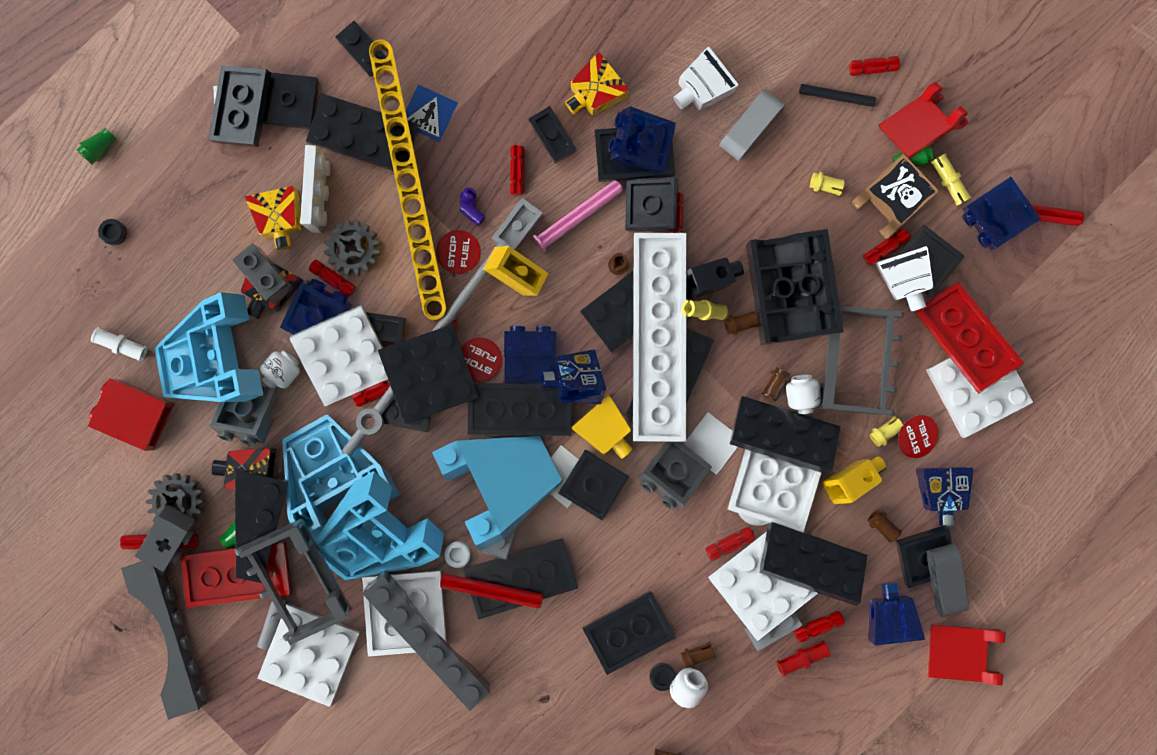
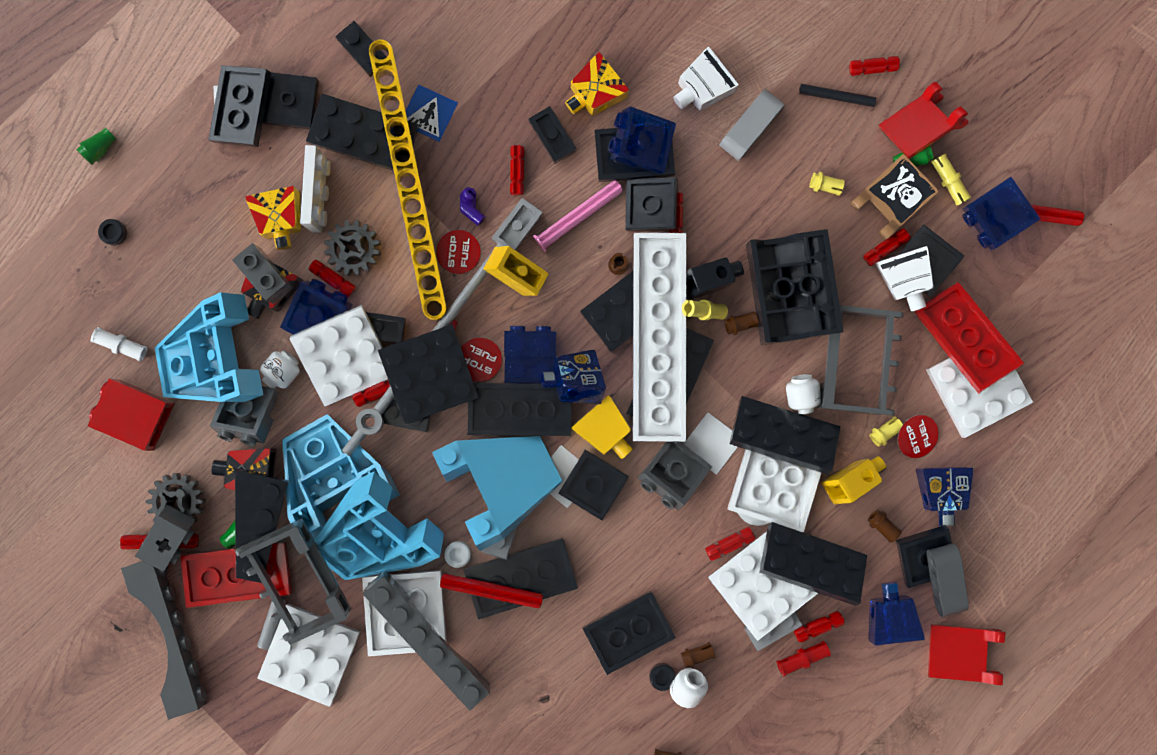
reddish brown pin [761,367,790,401] -> none

